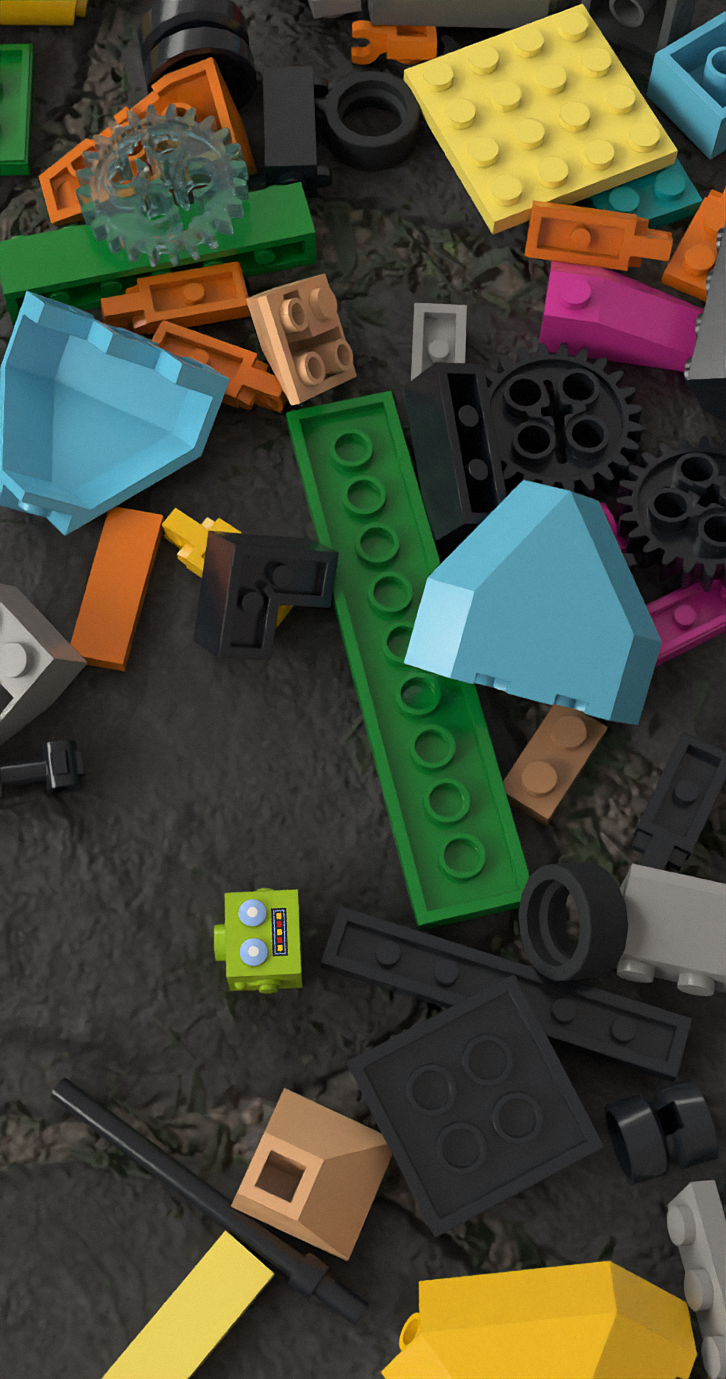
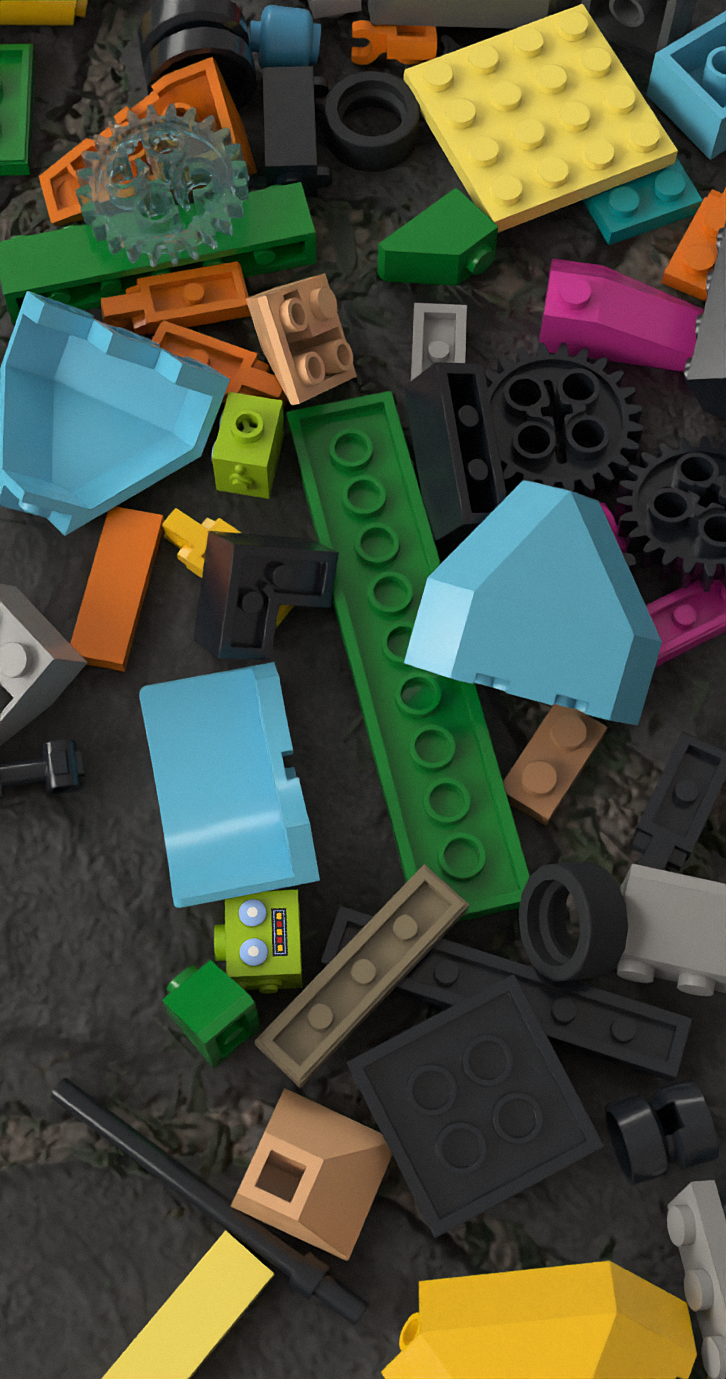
orange hinge [525,200,673,271] -> none
none -> medium azure panel [139,662,320,908]
none -> green slope [162,960,261,1069]
none -> lime head [211,392,285,499]
none -> dark azure head [249,5,321,70]
none -> dark tan tile [254,864,469,1088]
none -> green slope [377,188,498,286]

